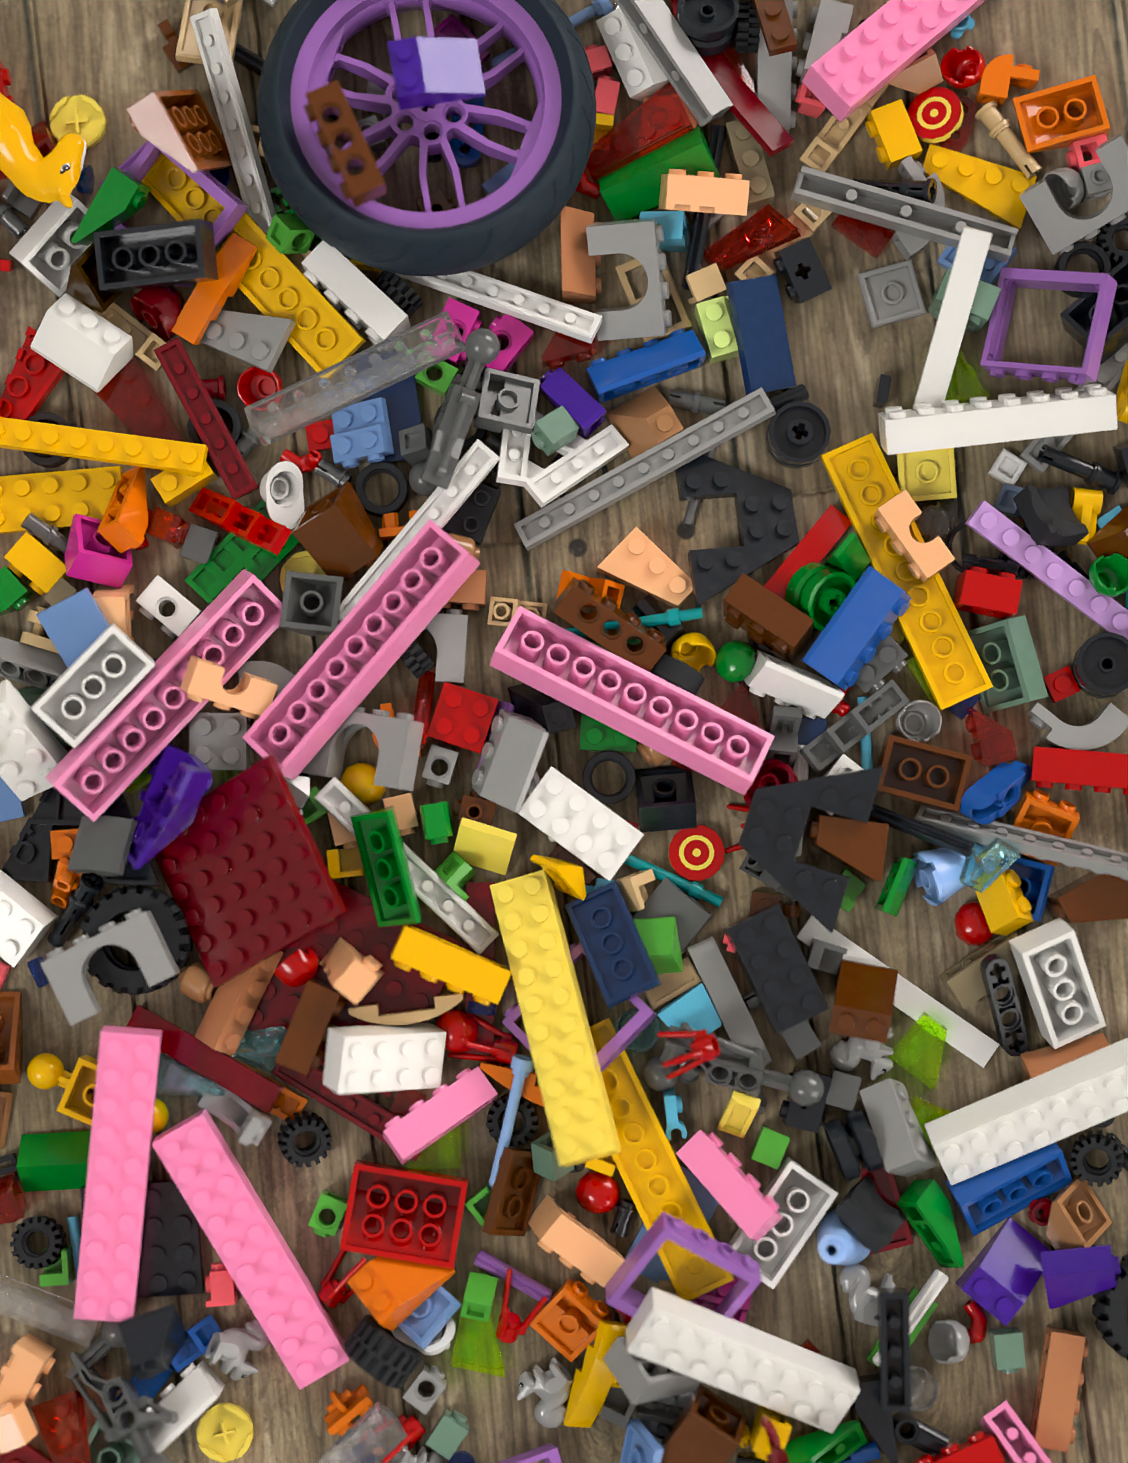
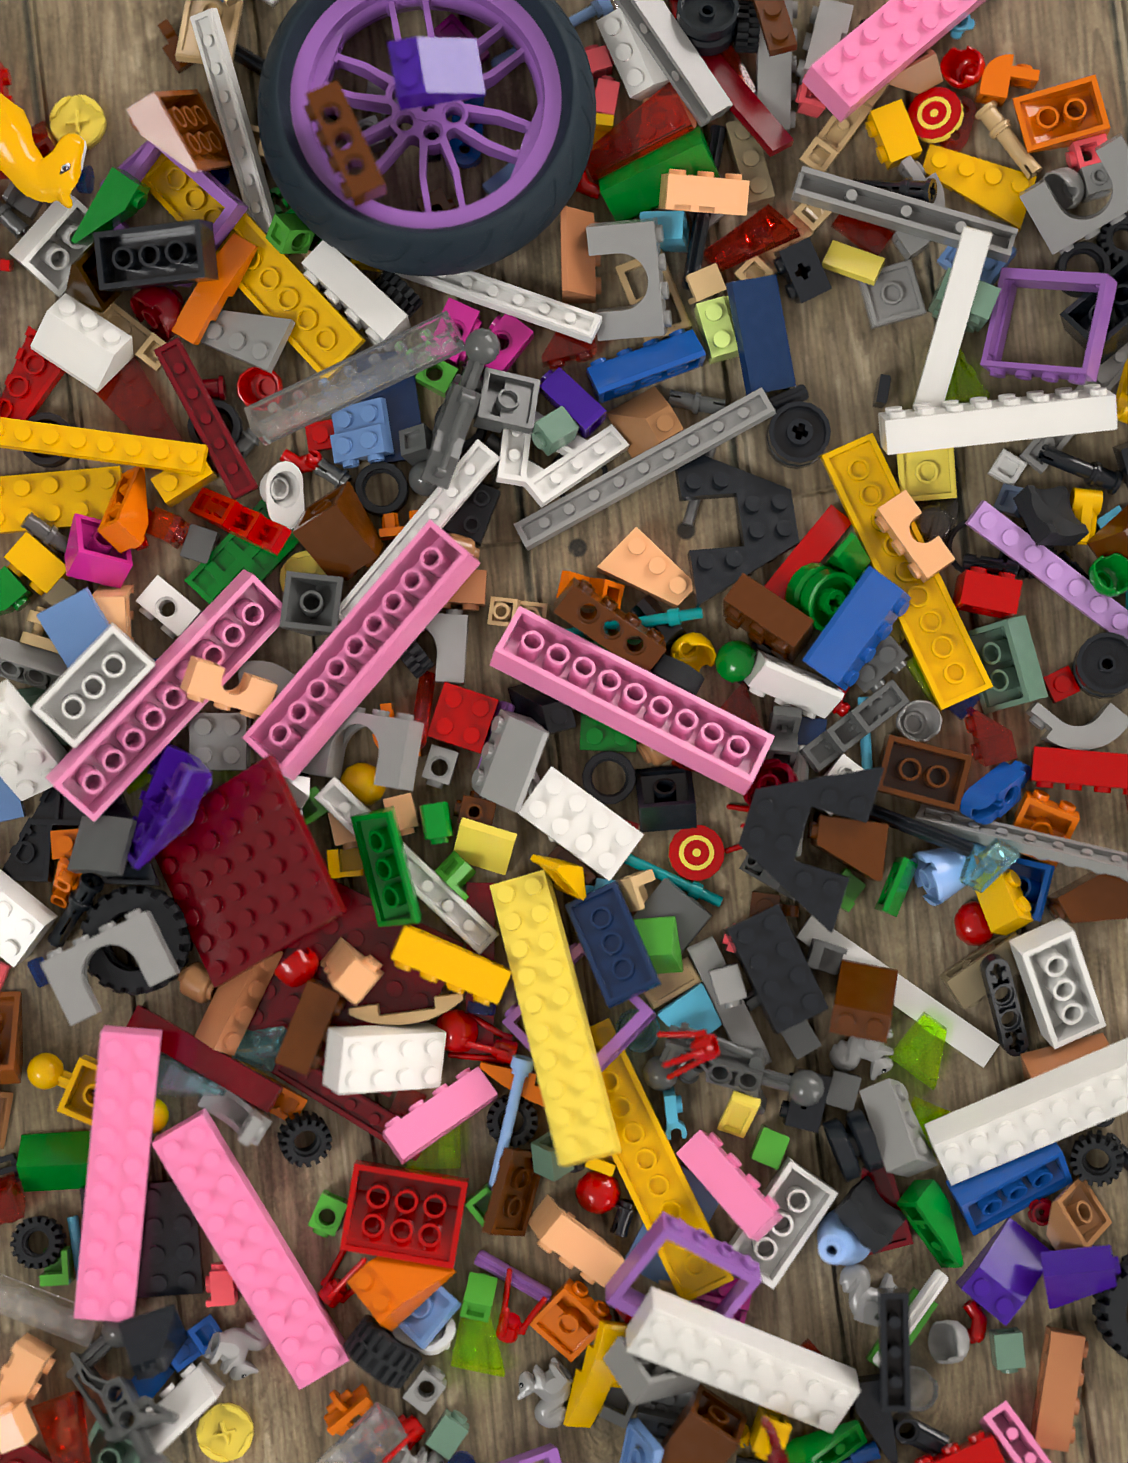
none -> light grey brick [708,963,747,1008]
none -> light yellow tile [822,240,885,286]

